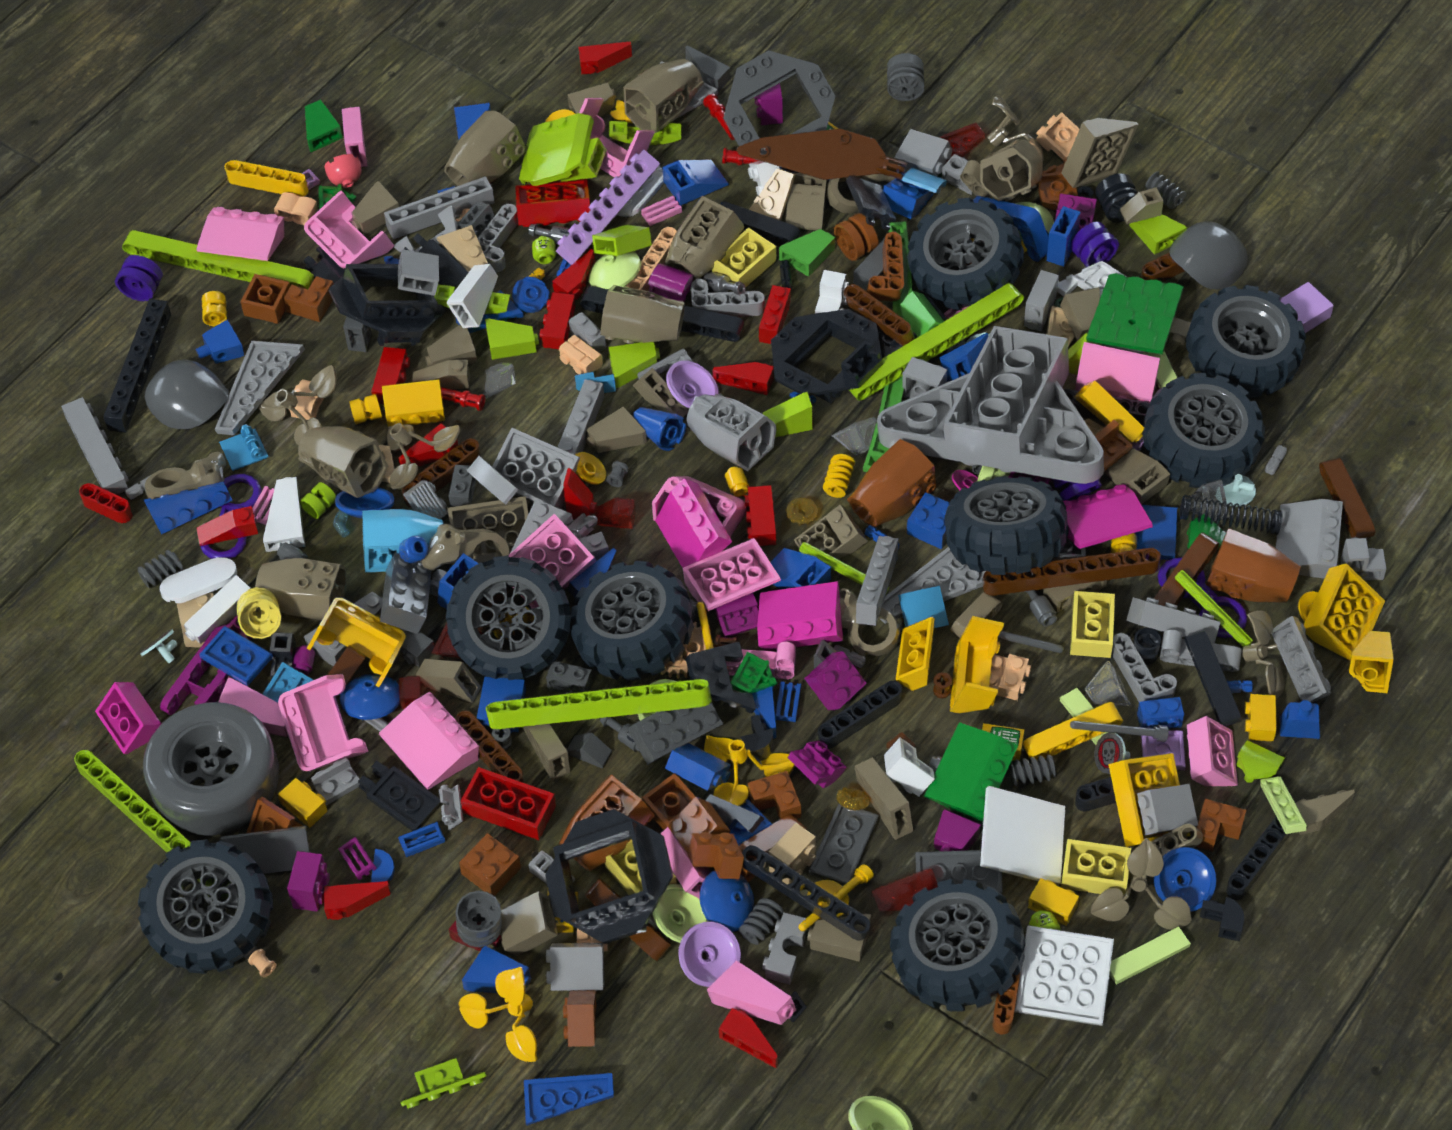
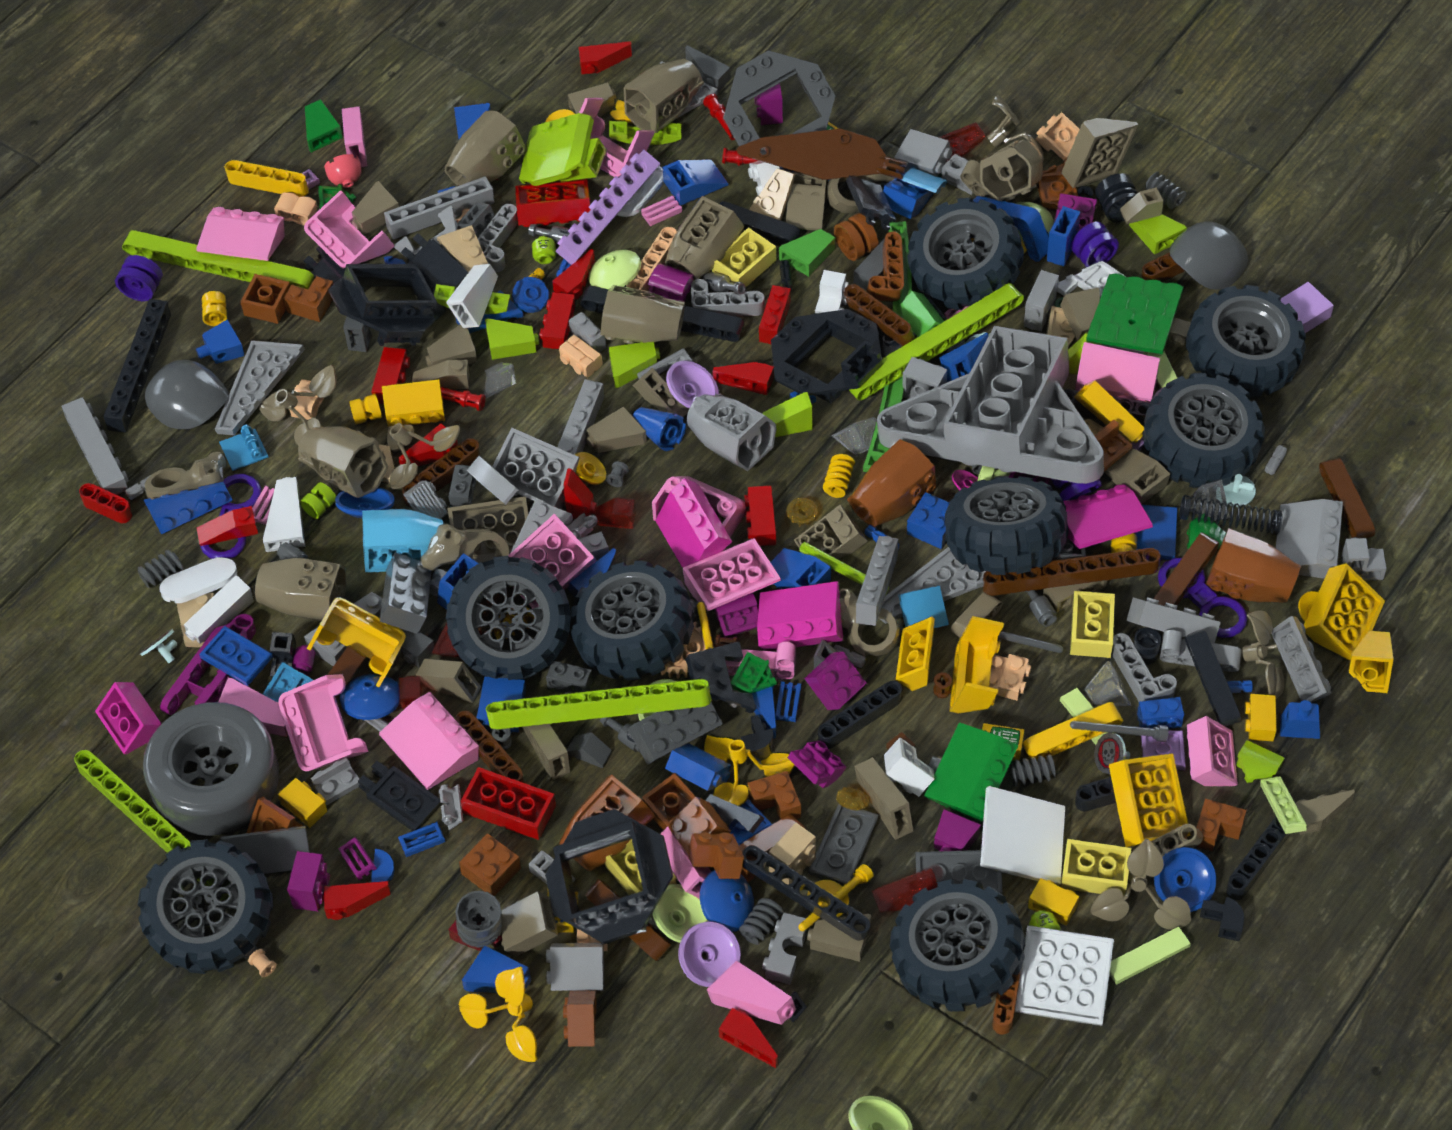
light yellow wheel [236,587,281,639] -> none
clear light blue arm [333,510,350,538] -> none
light grey brick [398,249,439,296] -> none
blue head [399,536,428,563] -> none
lime bracket [400,1058,486,1109] -> none
blue wing [524,1073,614,1126] -> none
dark azure slope [575,372,616,393] -> none
lime brick [592,225,652,256] -> none
yellow brick [725,467,749,497] -> none
dark grey wheel [887,53,924,101] -> none
light grey brick [1137,784,1198,835] -> none
lime axle [1175,570,1253,647] -> none

